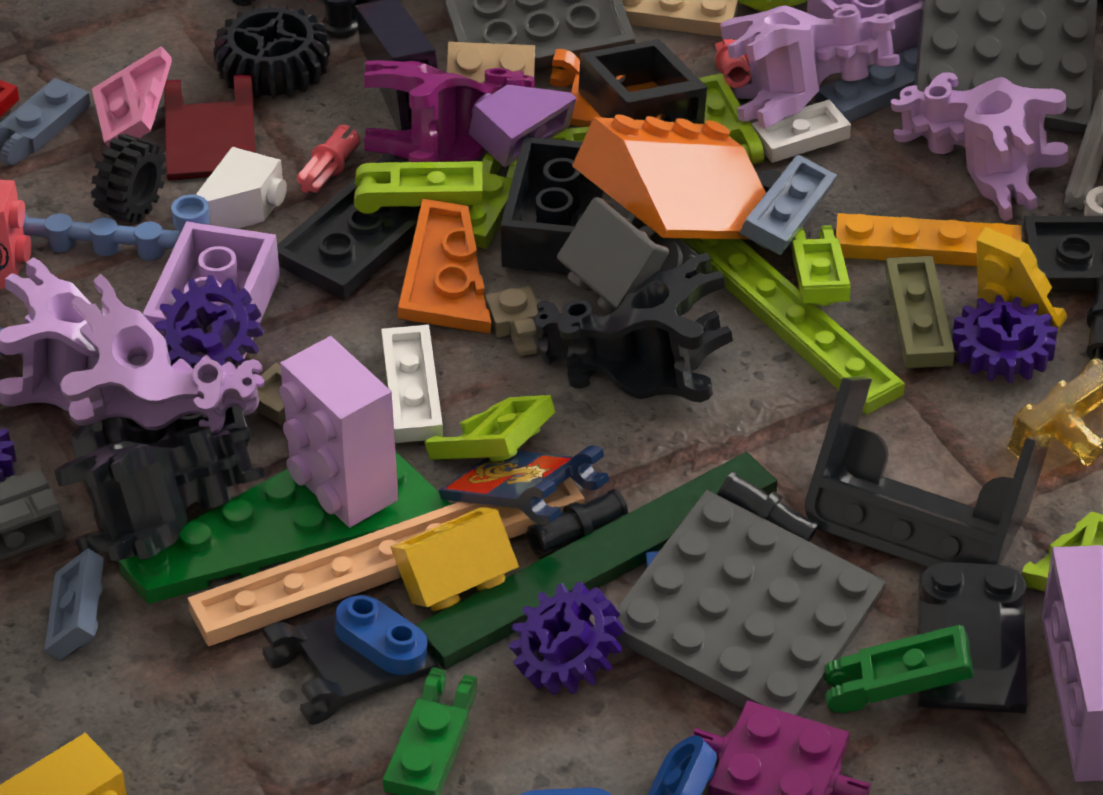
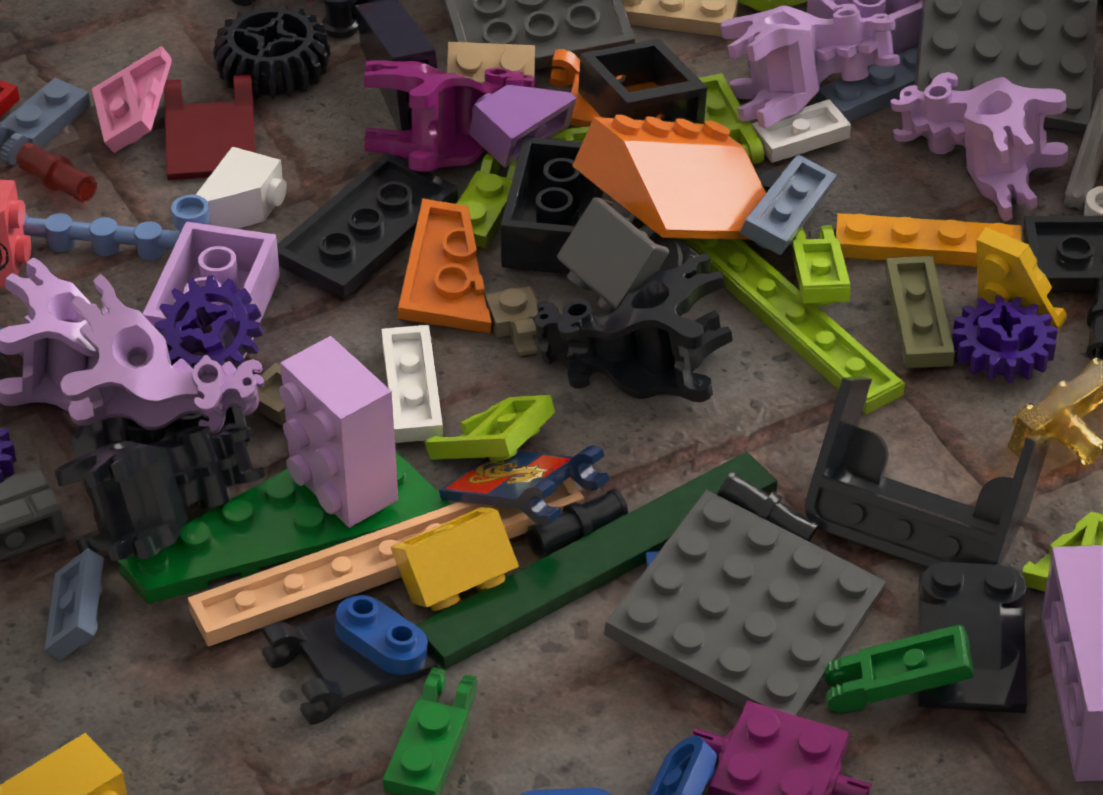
black tyre [91,134,167,223] -> none
coral axle [297,125,360,193] -> none
lime plate [354,161,483,214] -> none
dark purple gear [509,582,625,695] -> none
coral axle [715,38,752,88] -> none
none -> clear red pin [16,142,97,203]

